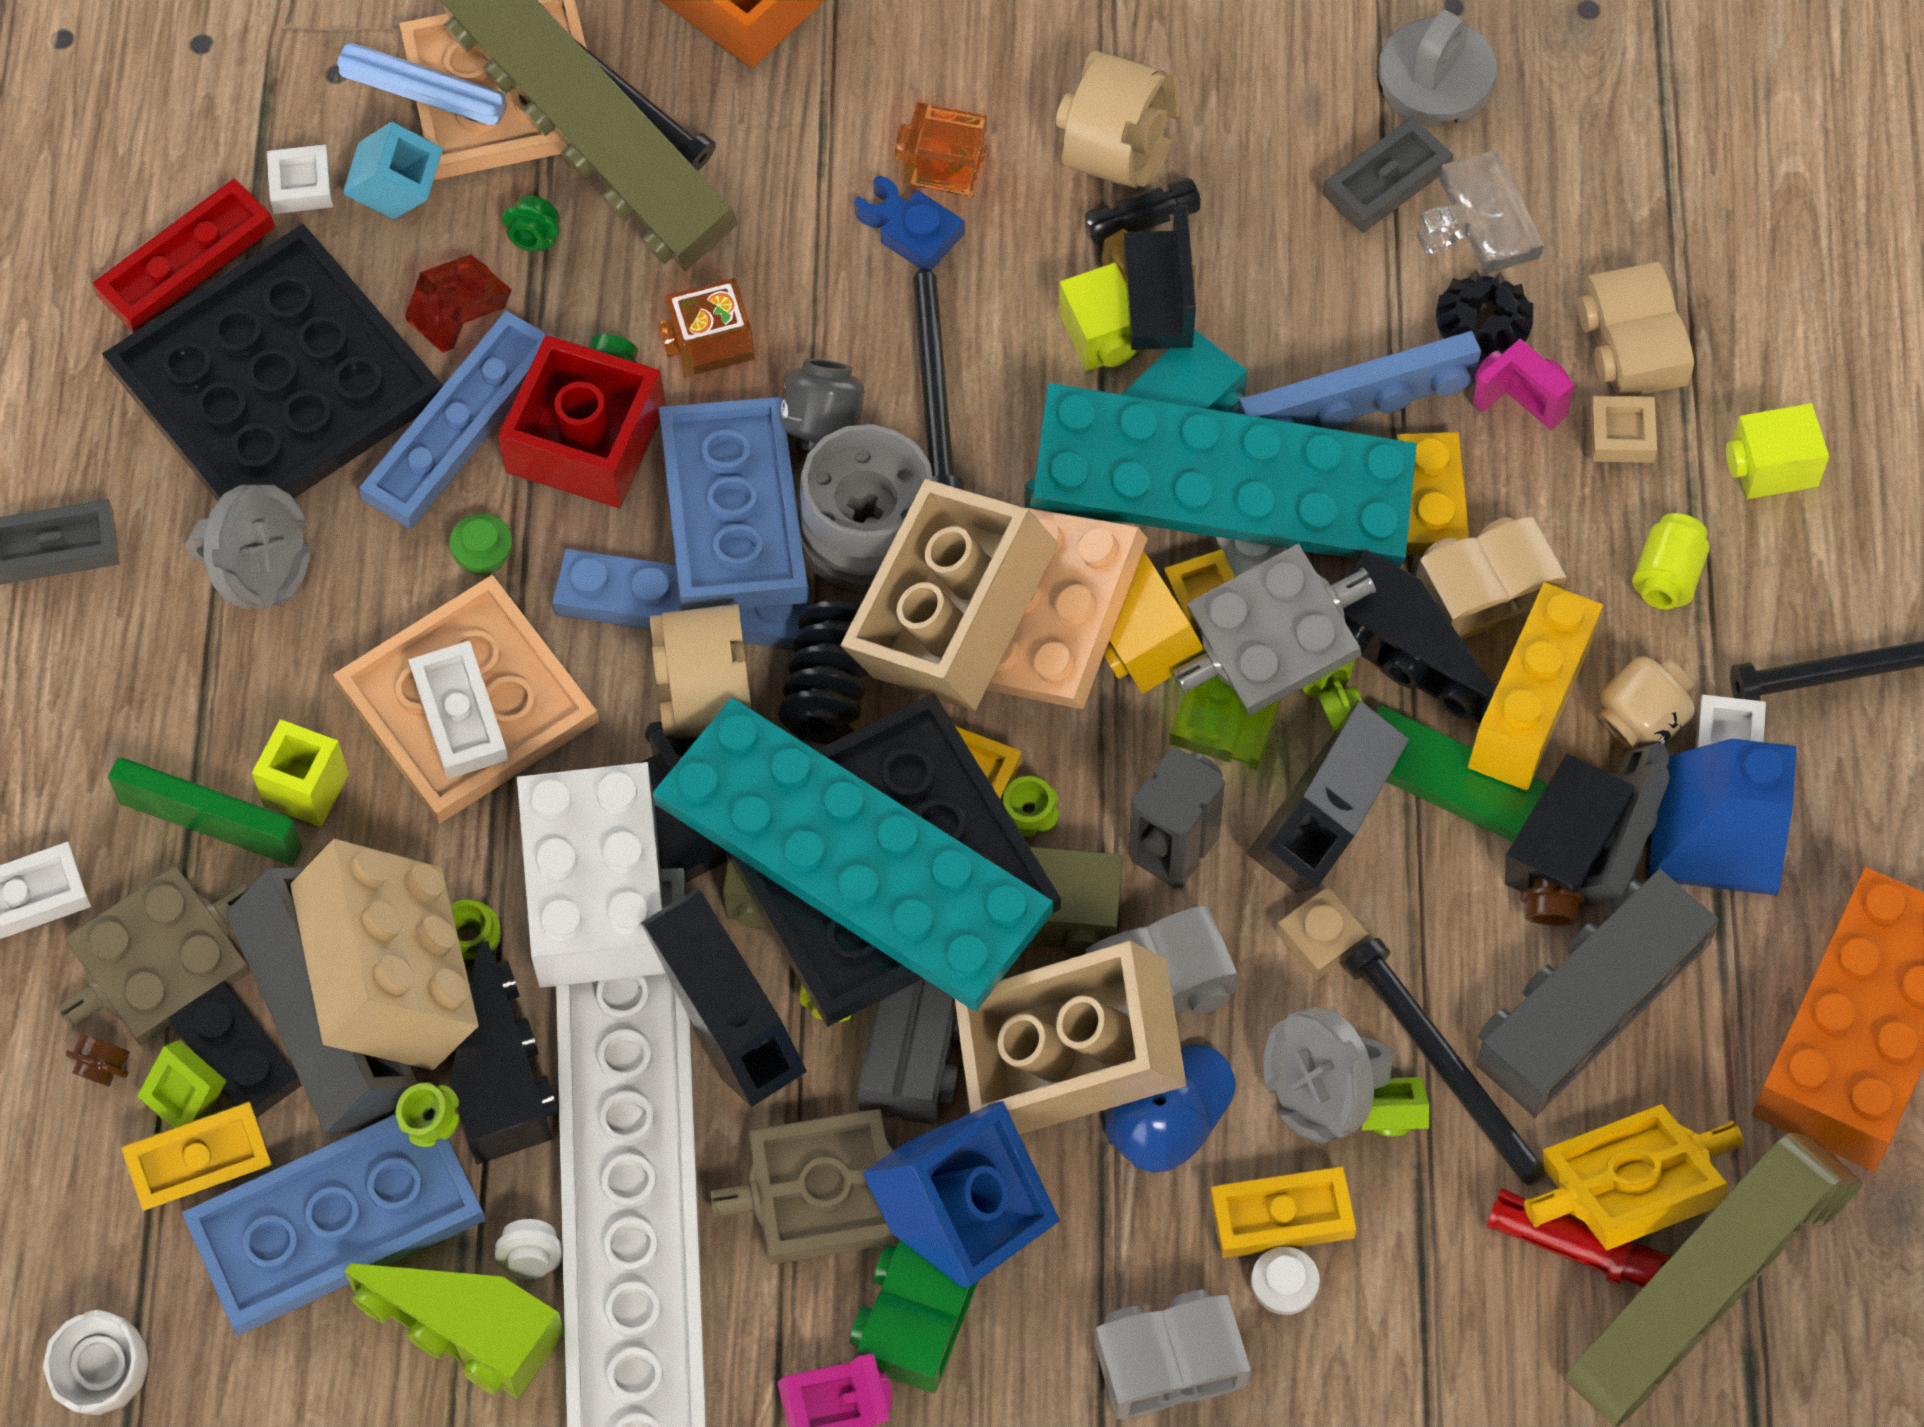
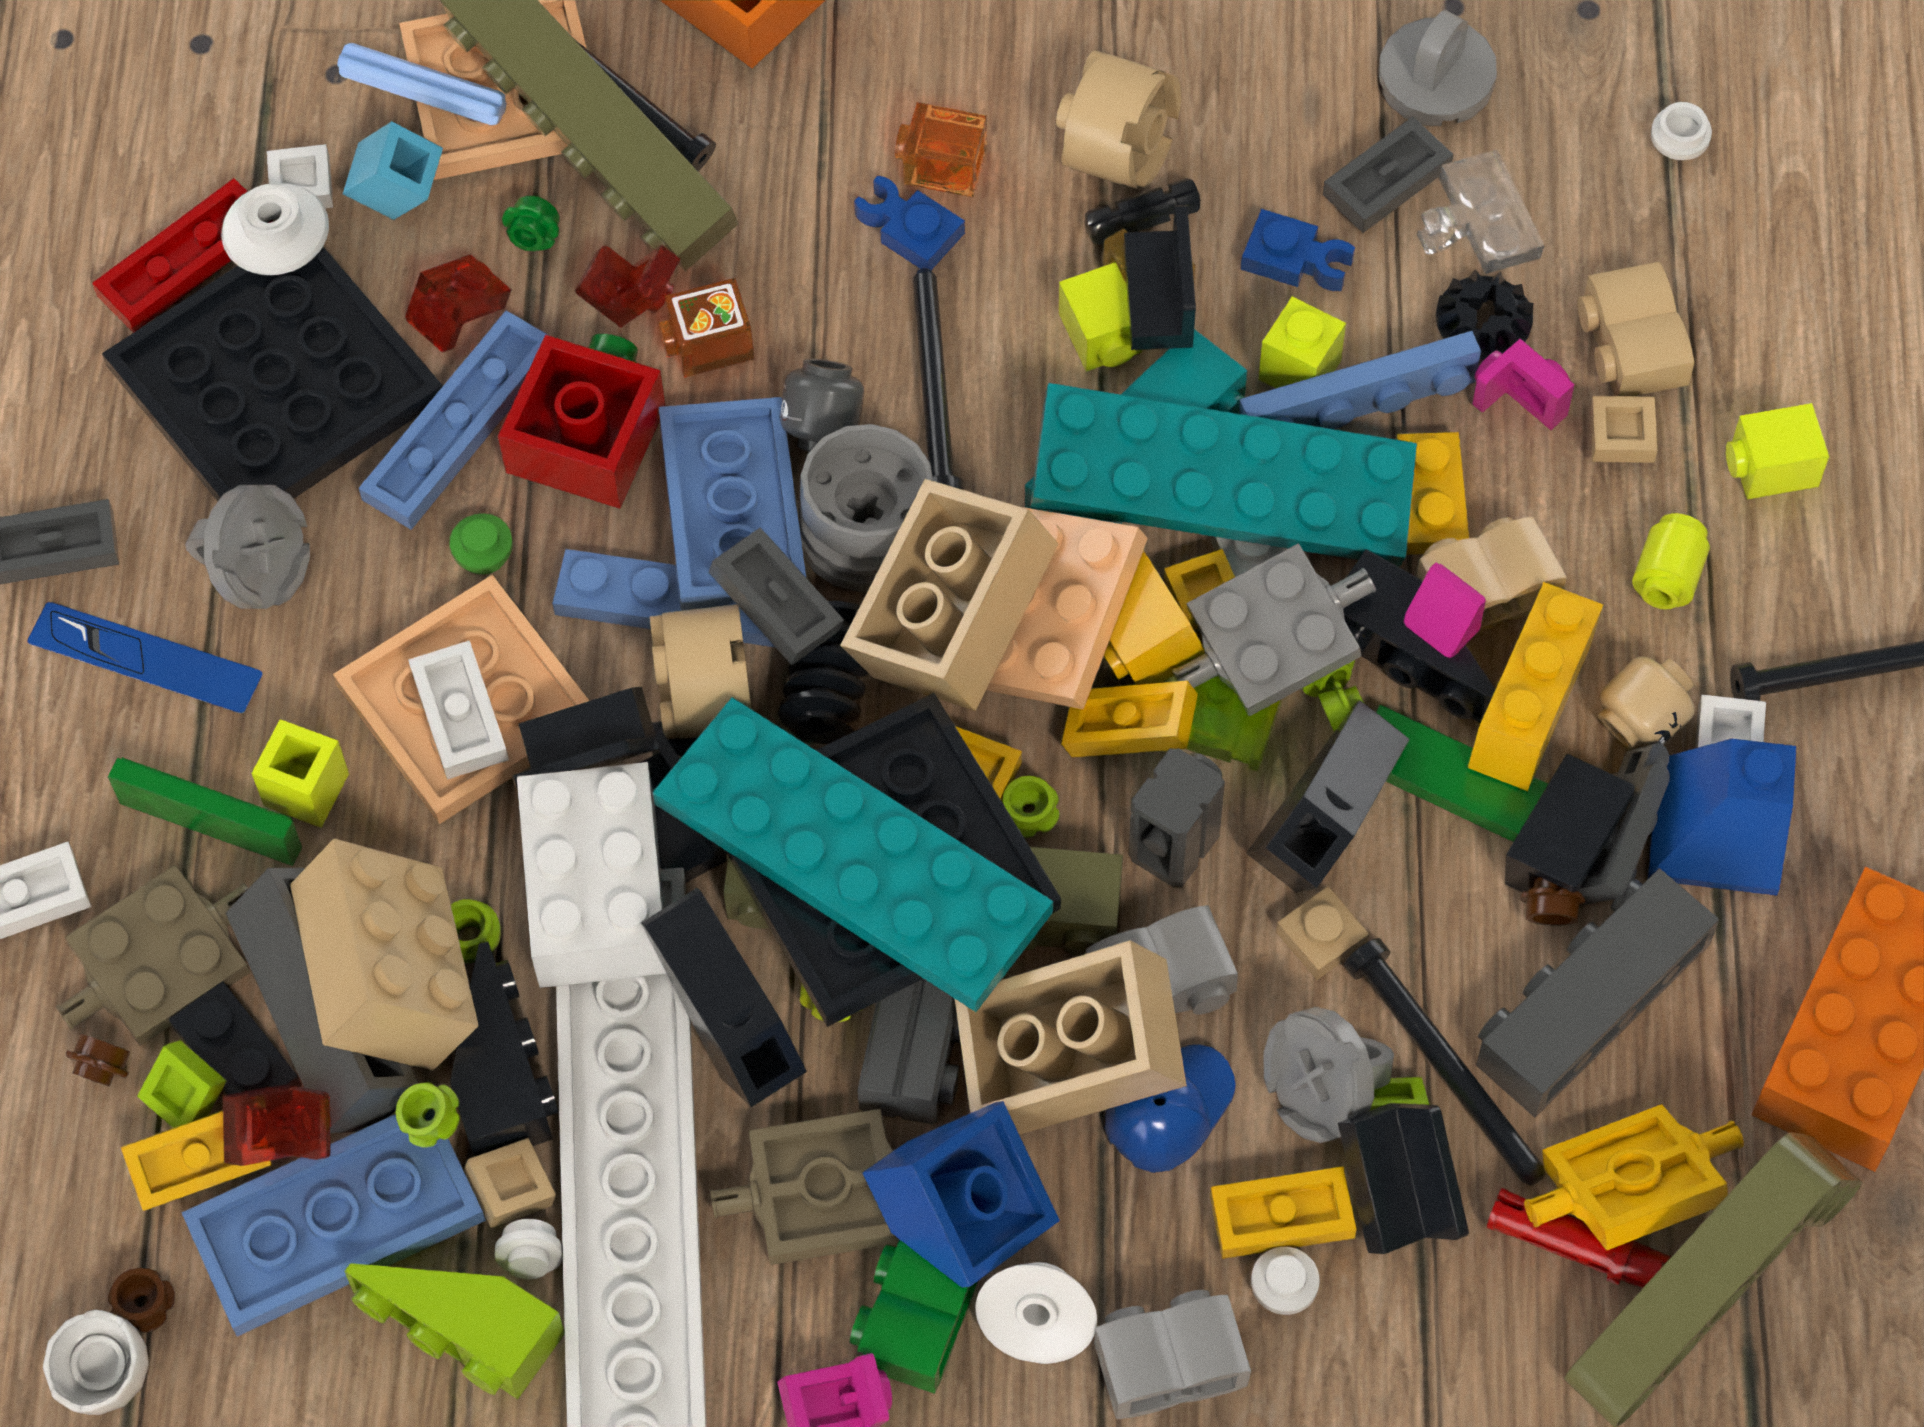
none -> blue sticker [27,602,263,713]
none -> reddish brown plate [108,1268,175,1333]
none -> white piece [221,183,329,275]
none -> clear red bracket [223,1085,331,1166]
none -> tan plate [464,1138,556,1228]
none -> black panel [512,687,659,788]
none -> clear red bracket [575,245,681,328]
none -> dark grey plate [708,527,844,665]
none -> white piece [975,1262,1097,1364]
none -> yellow plate [1061,681,1198,758]
none -> blue plate [1241,209,1355,291]
none -> neon yellow brick [1258,296,1346,388]
none -> black panel [1338,1103,1469,1254]
none -> dark pink slope [1404,562,1486,658]
none -> white plate [1651,102,1712,160]

